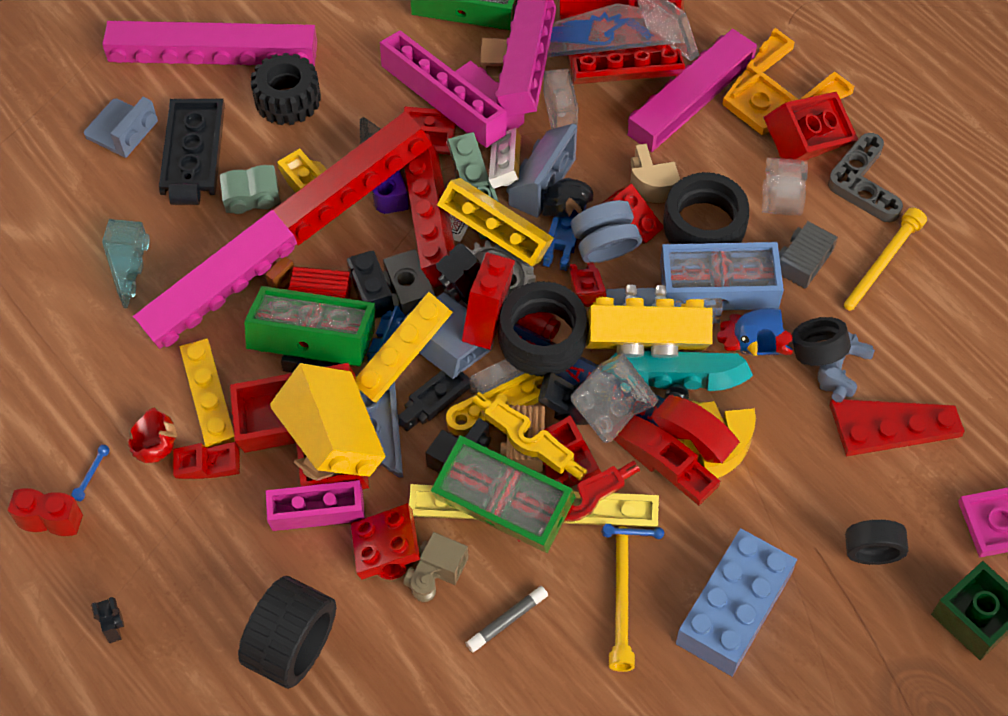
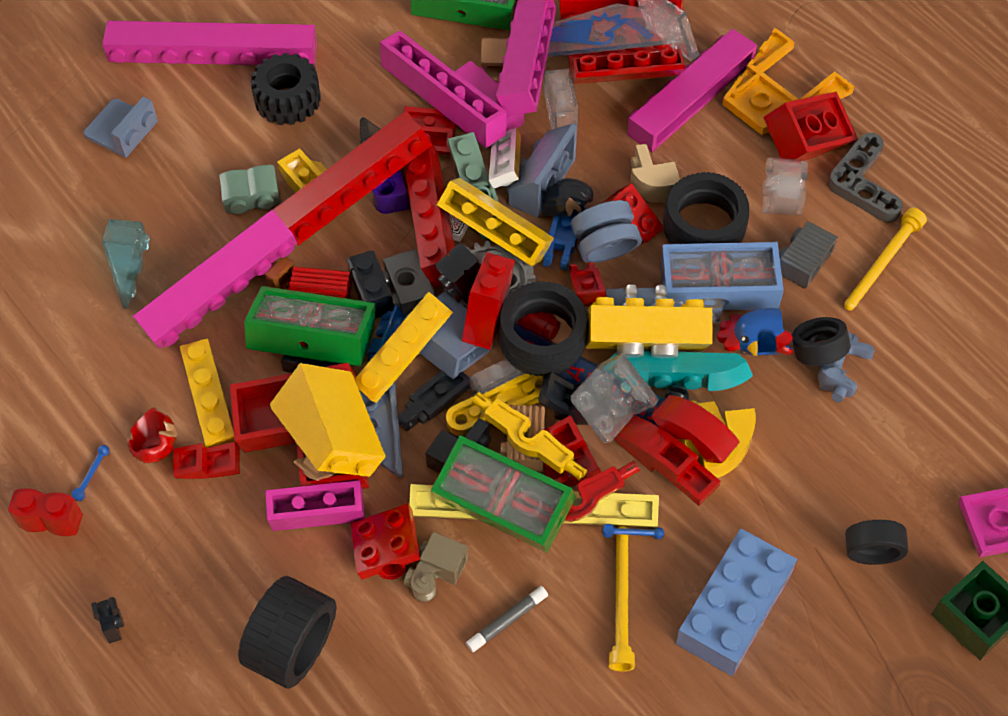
black hinge [159,99,225,205] -> none
red wing [829,399,965,457] -> none

